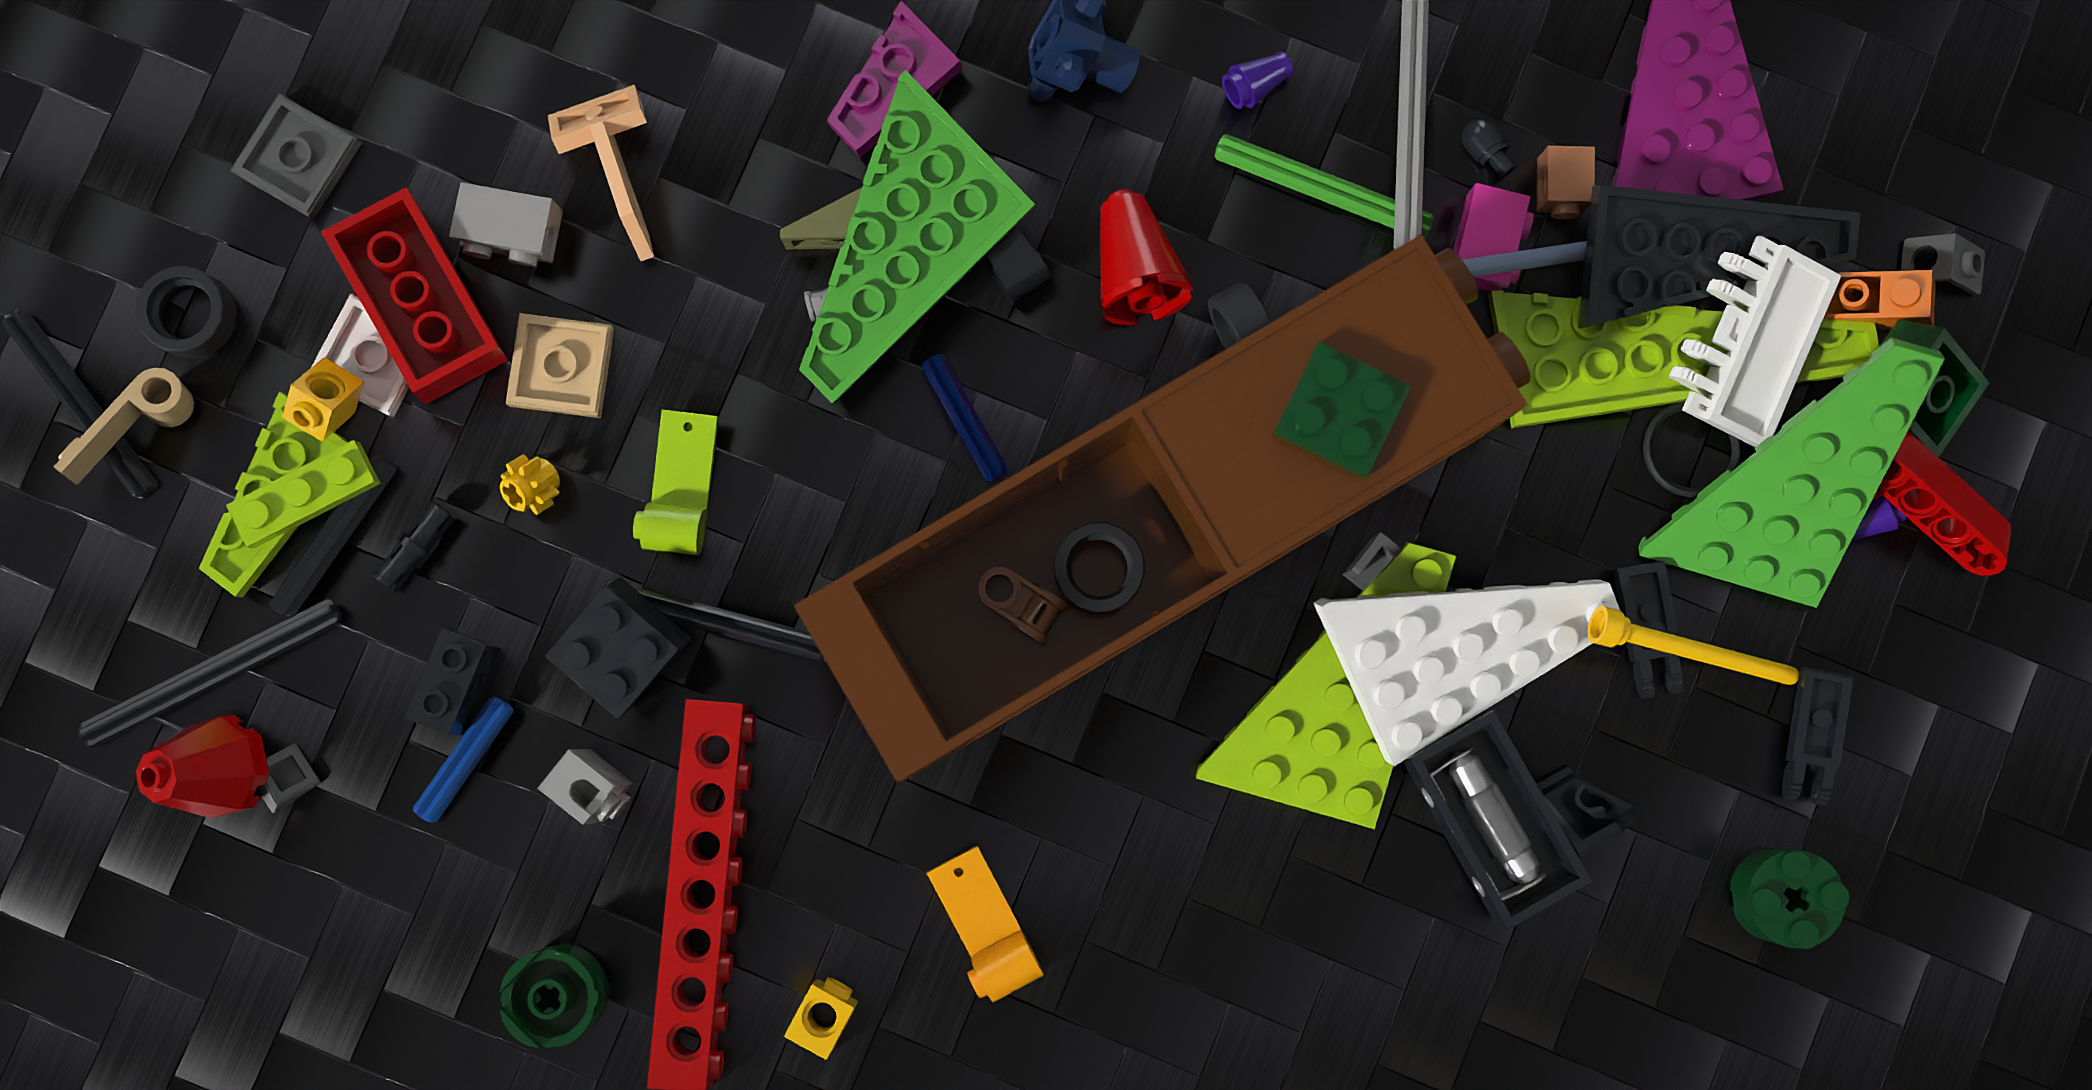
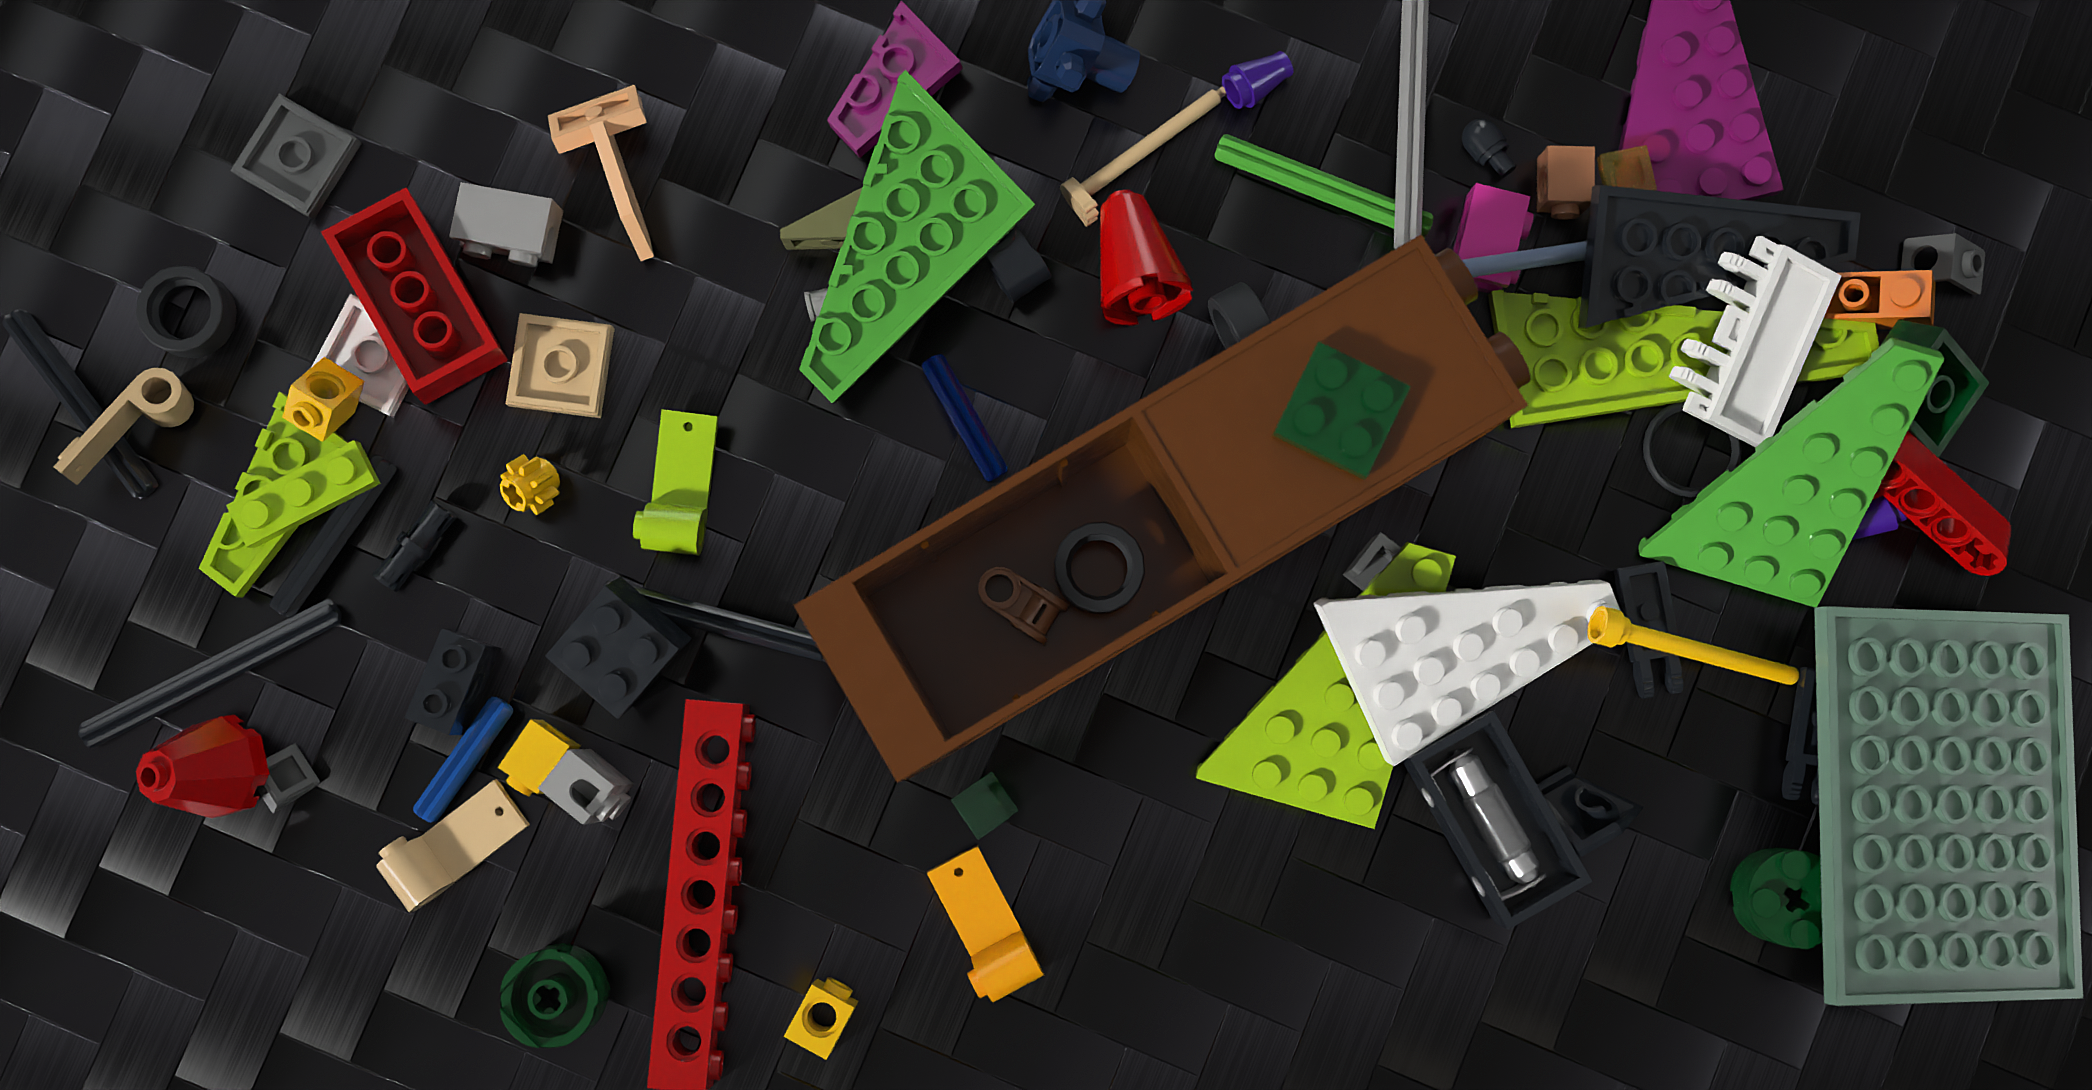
none -> tan door [376,779,530,913]
none -> yellow brick [498,719,581,796]
none -> clear green brick [951,772,1019,840]
none -> tan piece [1060,86,1226,227]
none -> clear yellow plate [1597,145,1657,191]
none -> sand green plate [1814,607,2083,1006]

